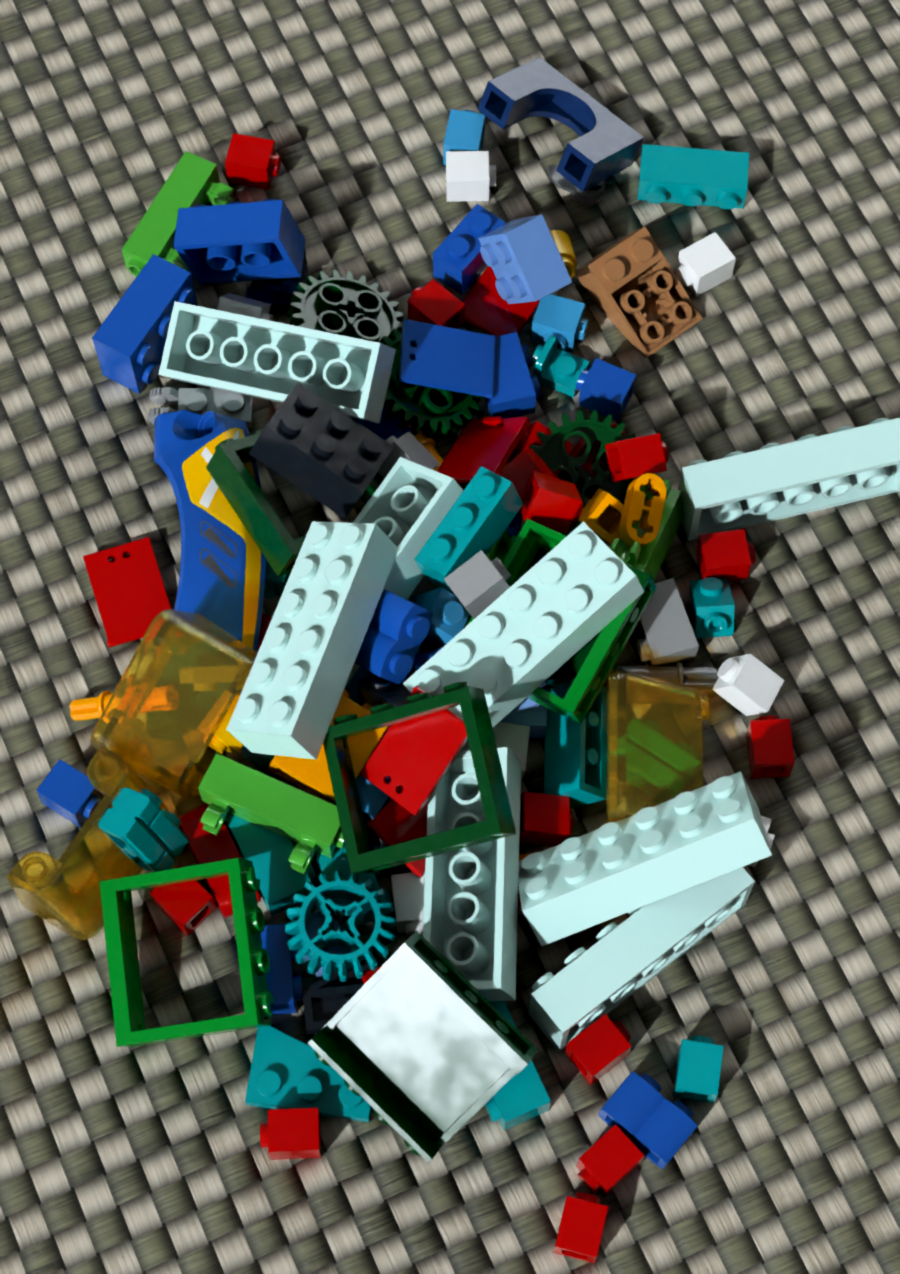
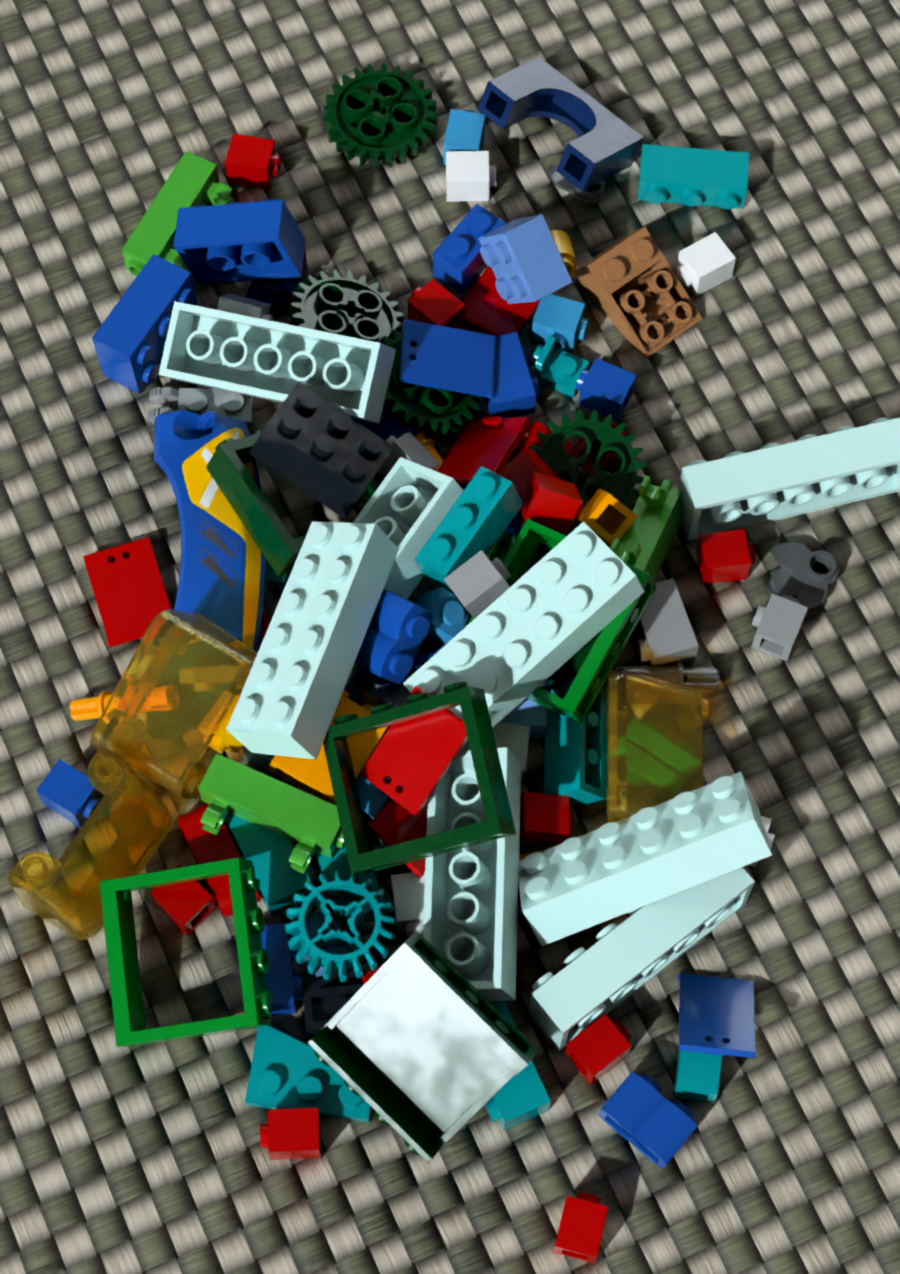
teal brick [98,787,189,873] -> none
red brick [577,1124,645,1198] -> none
red brick [605,433,669,482] -> none
light orange beam [619,473,667,547] -> none
teal bracket [689,577,735,638] -> none
white brick [712,654,784,716] -> none
red brick [746,715,795,779] -> none
none -> dark green gear [323,63,437,168]
none -> blue container [678,973,756,1058]
none -> light grey brick [751,593,808,661]
none -> dark grey plate [766,542,839,610]

